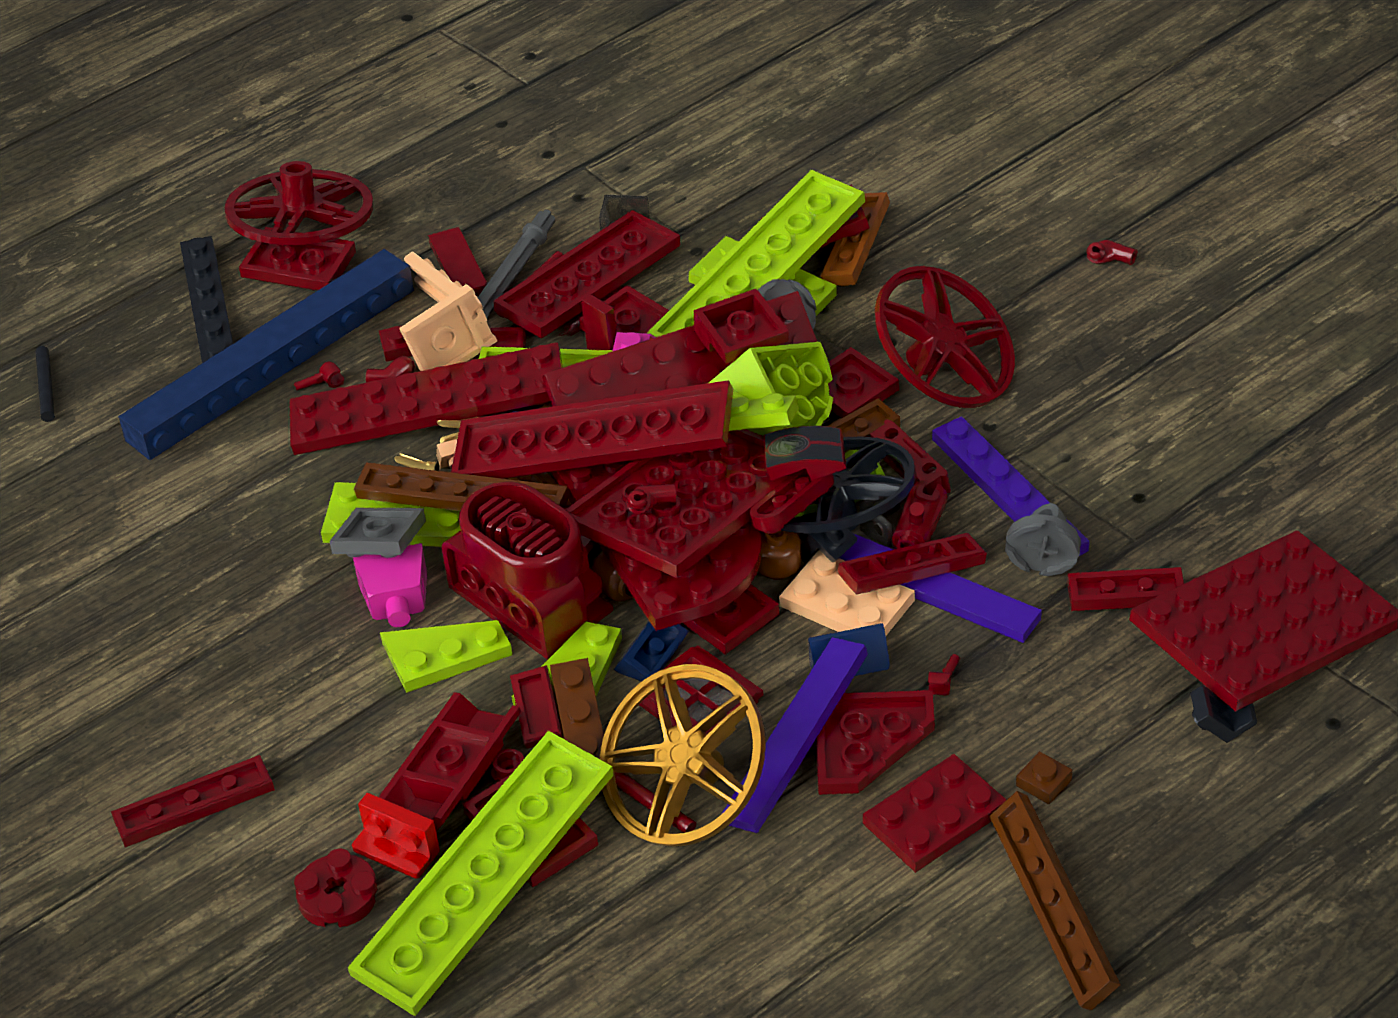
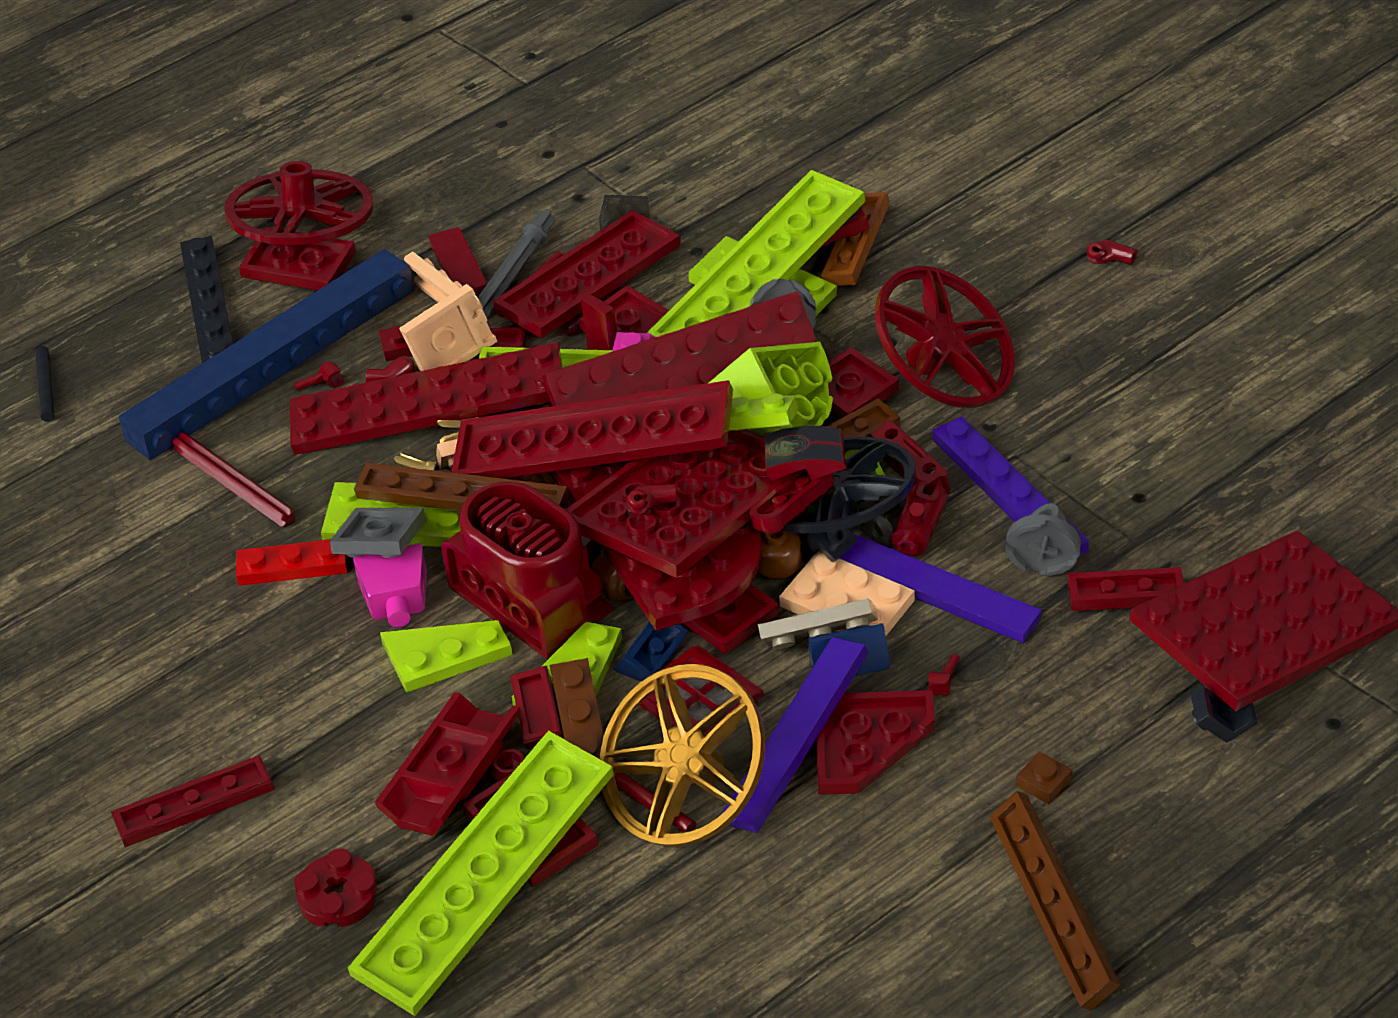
red bracket [352,793,440,879] -> none
dark red plate [694,288,789,364] -> none
dark red plate [838,533,987,595] -> none
dark red plate [863,754,1006,873] -> none
none -> dark red axle [172,433,296,527]
none -> red plate [236,539,348,586]
none -> plate [758,598,878,649]

